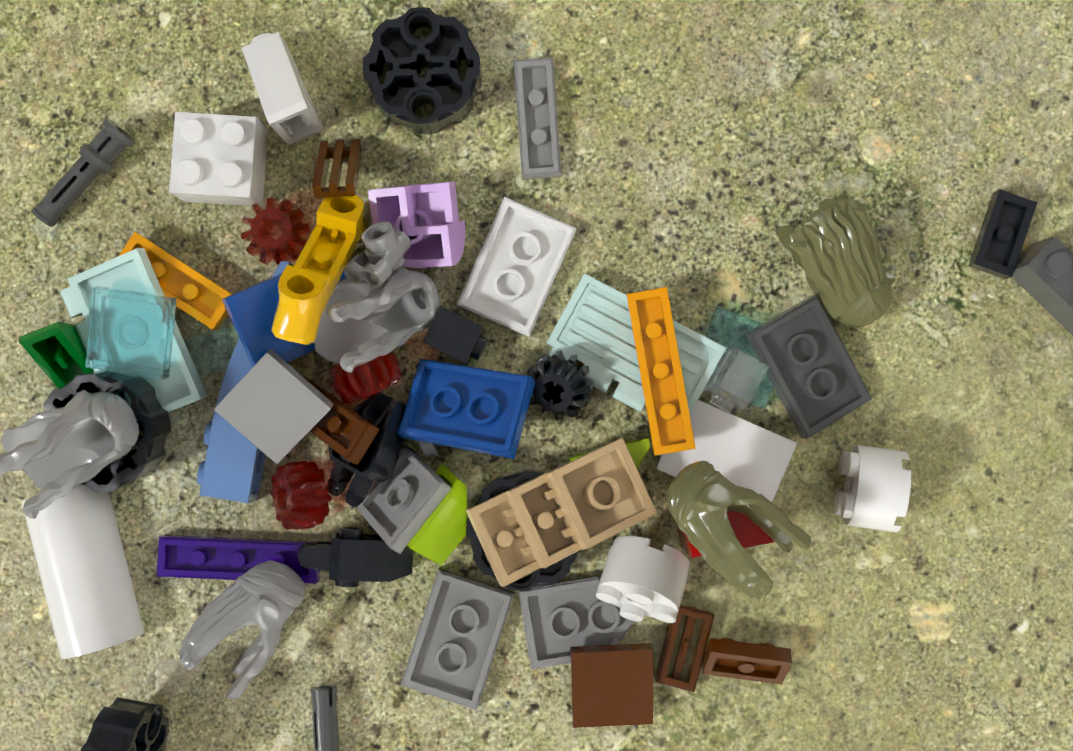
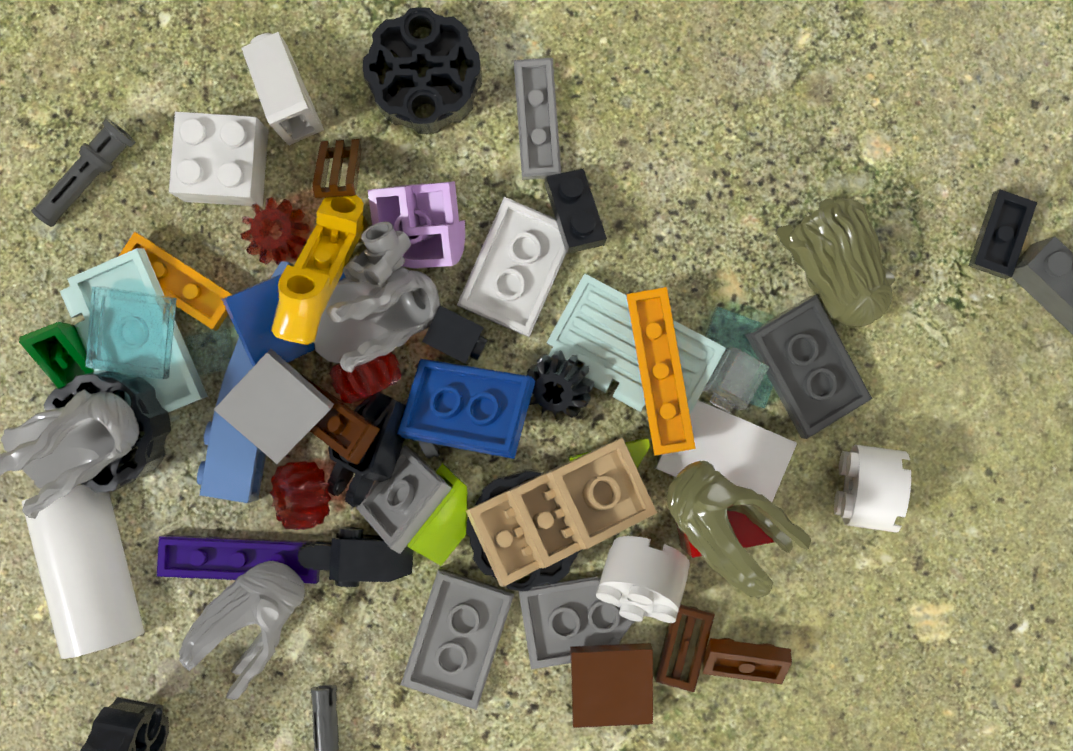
none -> black plate [544,168,607,254]

